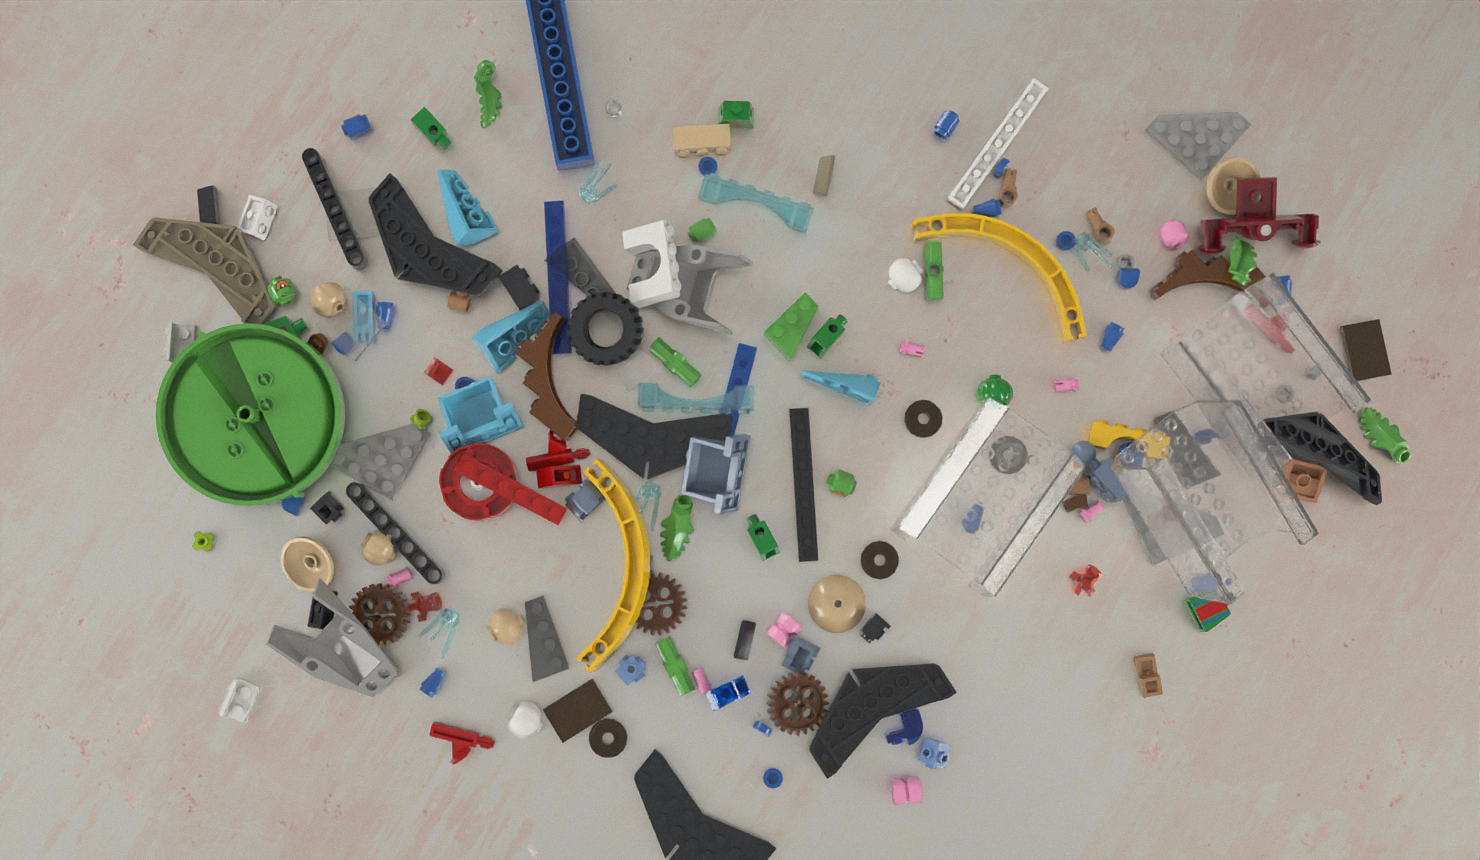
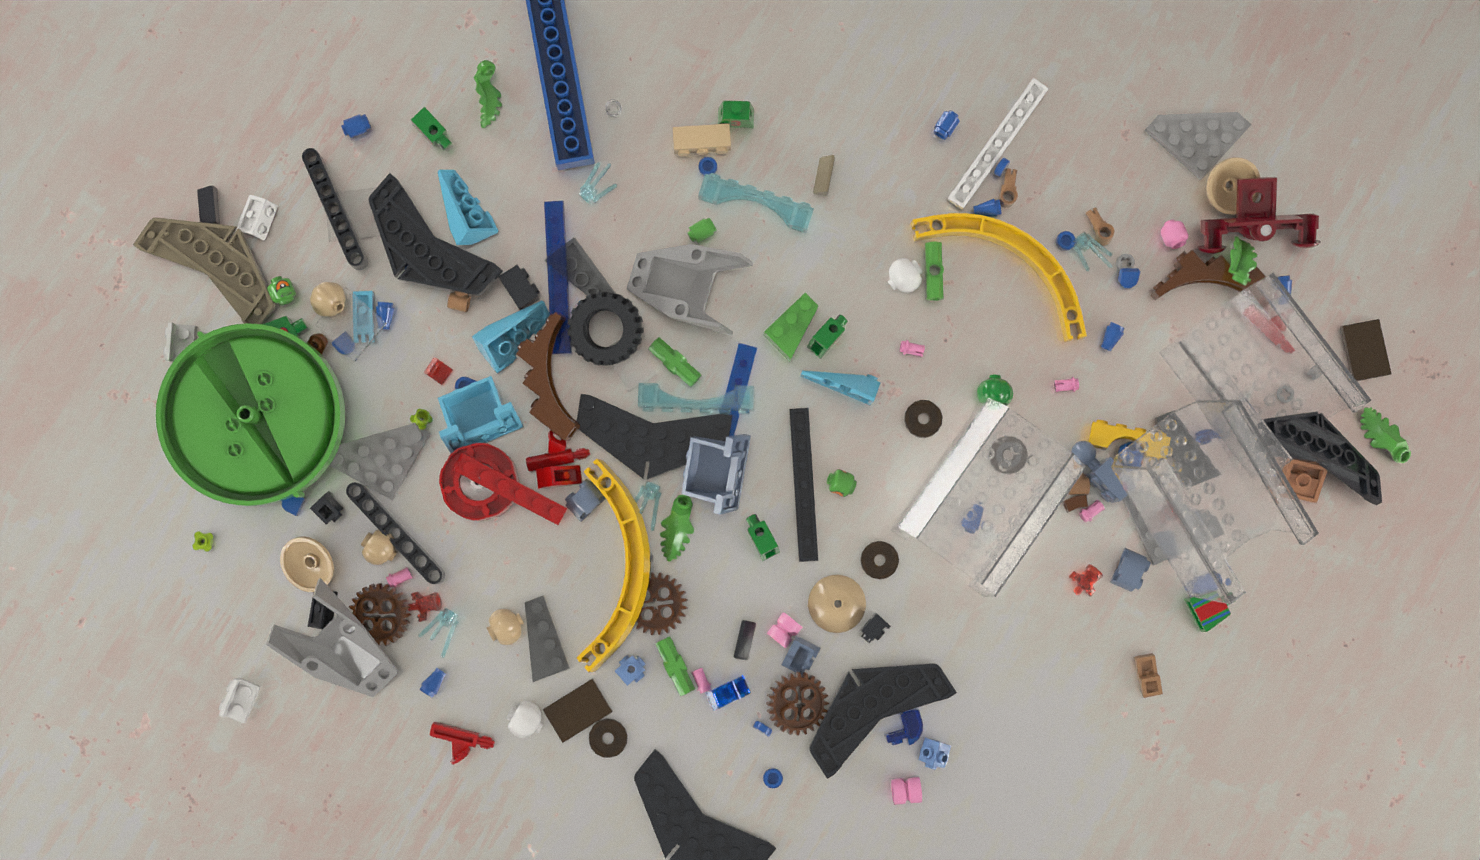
white arch [622,220,681,308] -> none
none -> sand blue cylinder [1110,548,1151,592]

